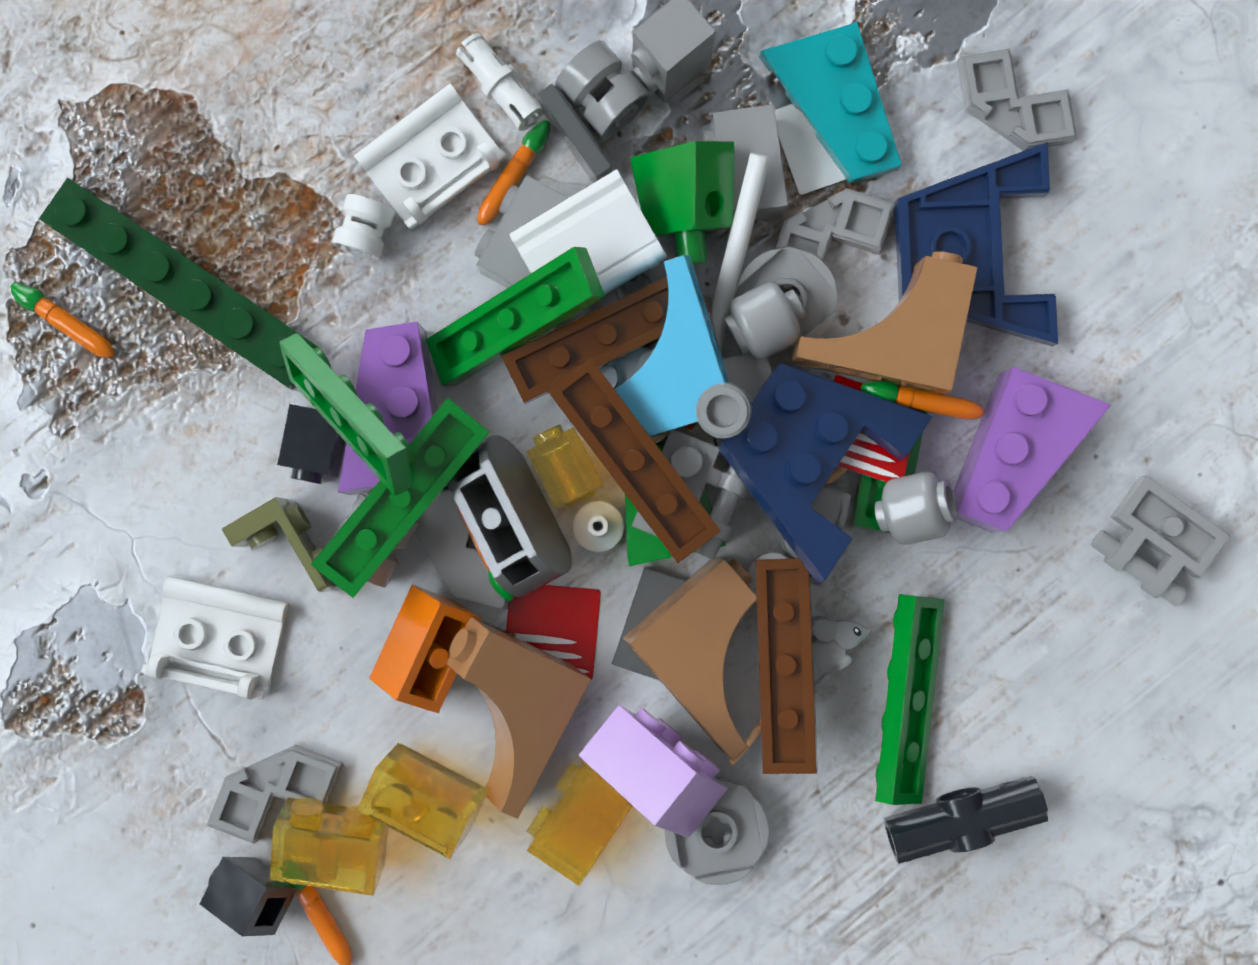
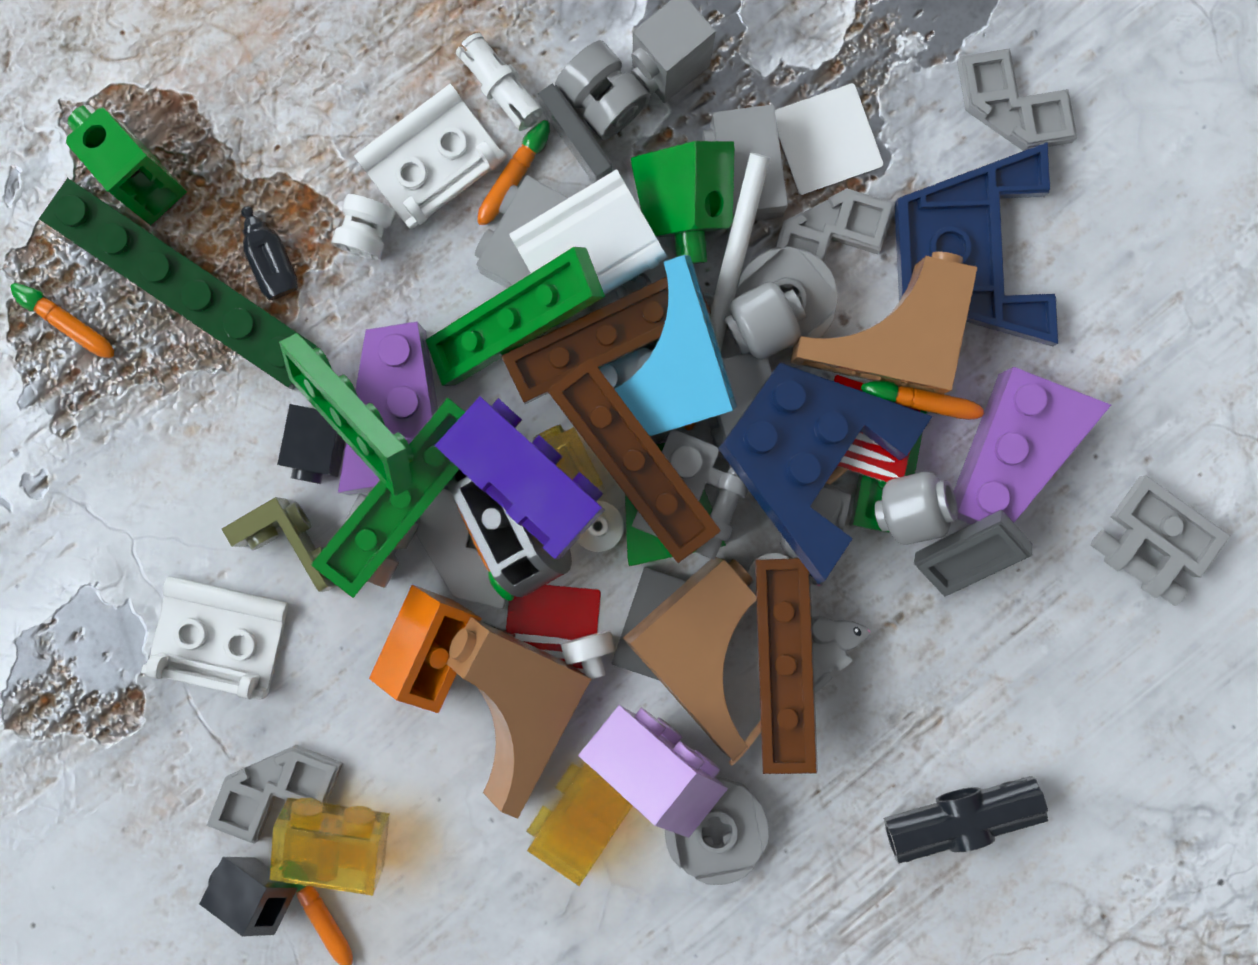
clear yellow brick [357,742,489,859] -> none
light grey tile [696,383,752,438] -> none
teal wing [759,22,902,185] -> none
green plate [875,594,945,805] -> none
none -> green torso [66,105,187,226]
none -> black piece [241,206,298,301]
none -> dark purple wedge [435,396,605,559]
none -> white tile [561,630,616,679]
none -> dark grey tile [914,509,1033,597]

